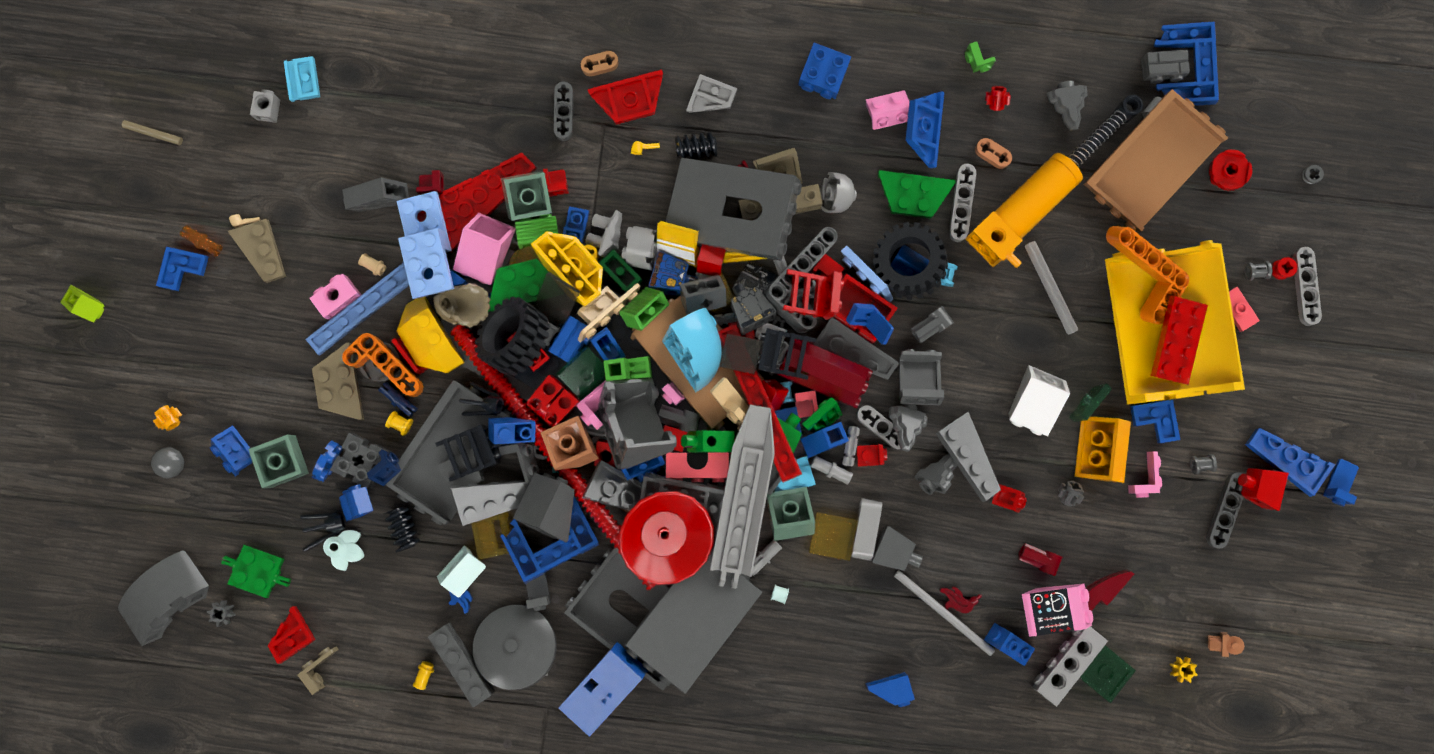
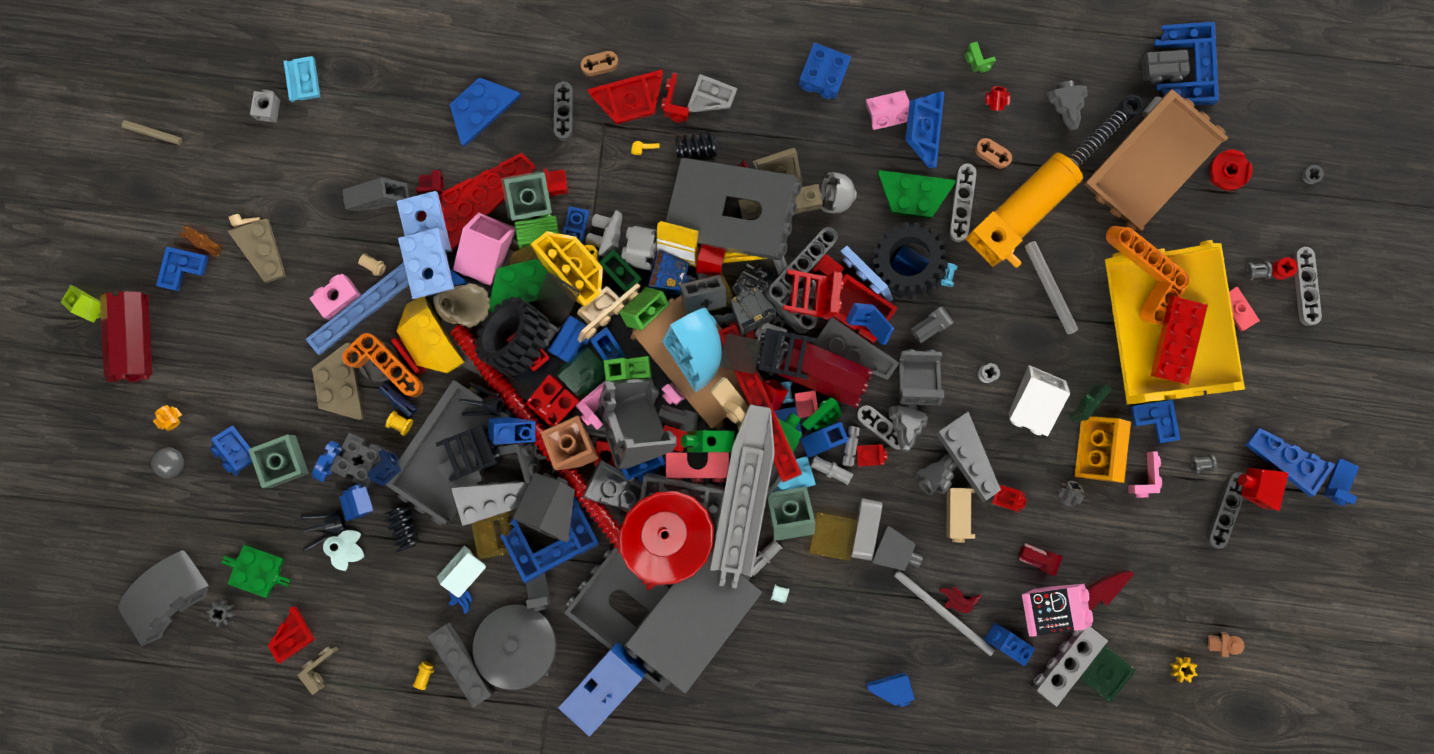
none -> dark red brick [100,291,152,383]
none -> blue wing [450,78,521,147]
none -> red bracket [661,73,689,123]
none -> tan brick [946,488,975,542]
none -> light grey bush [978,363,1000,383]

